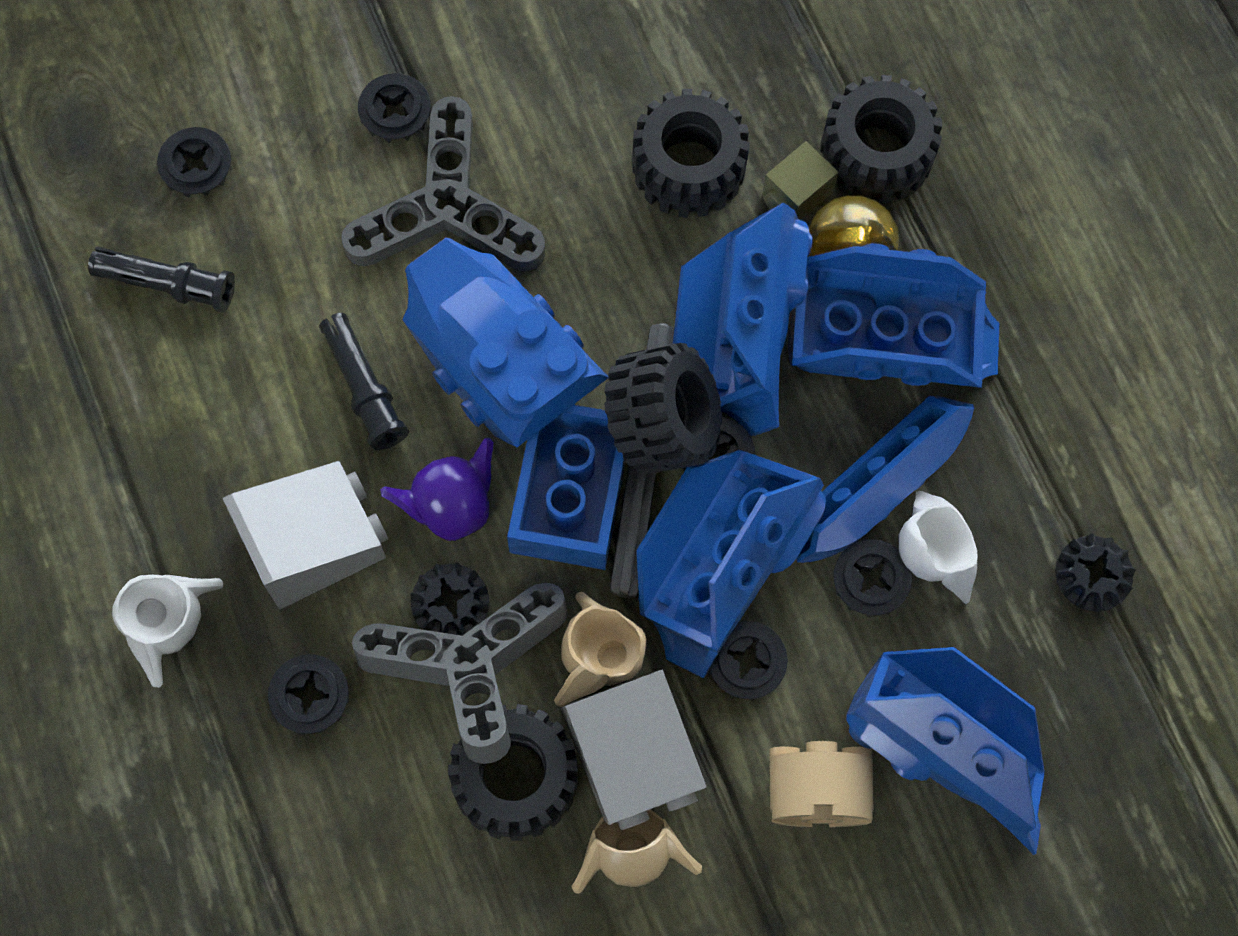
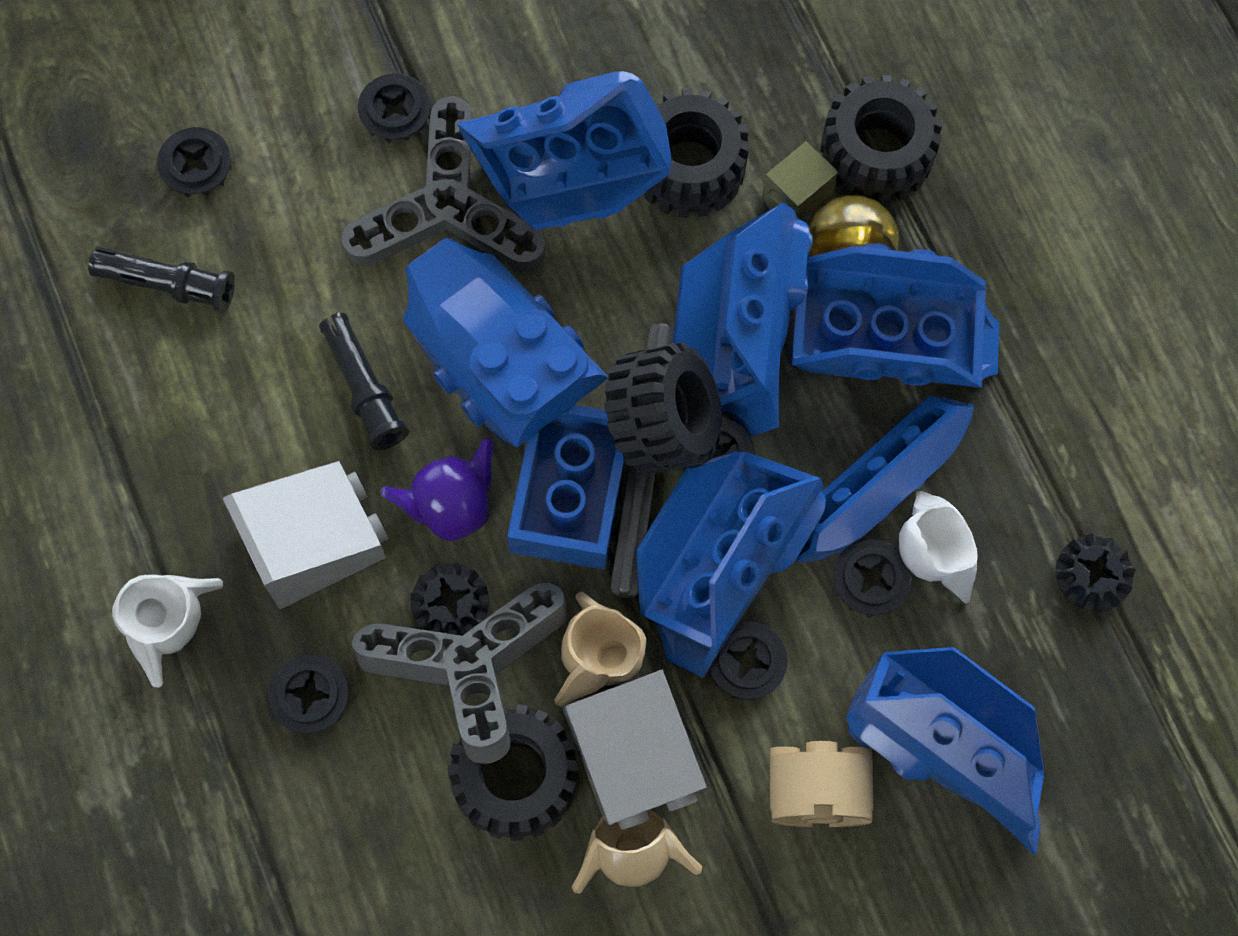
none -> blue slope [456,71,671,230]

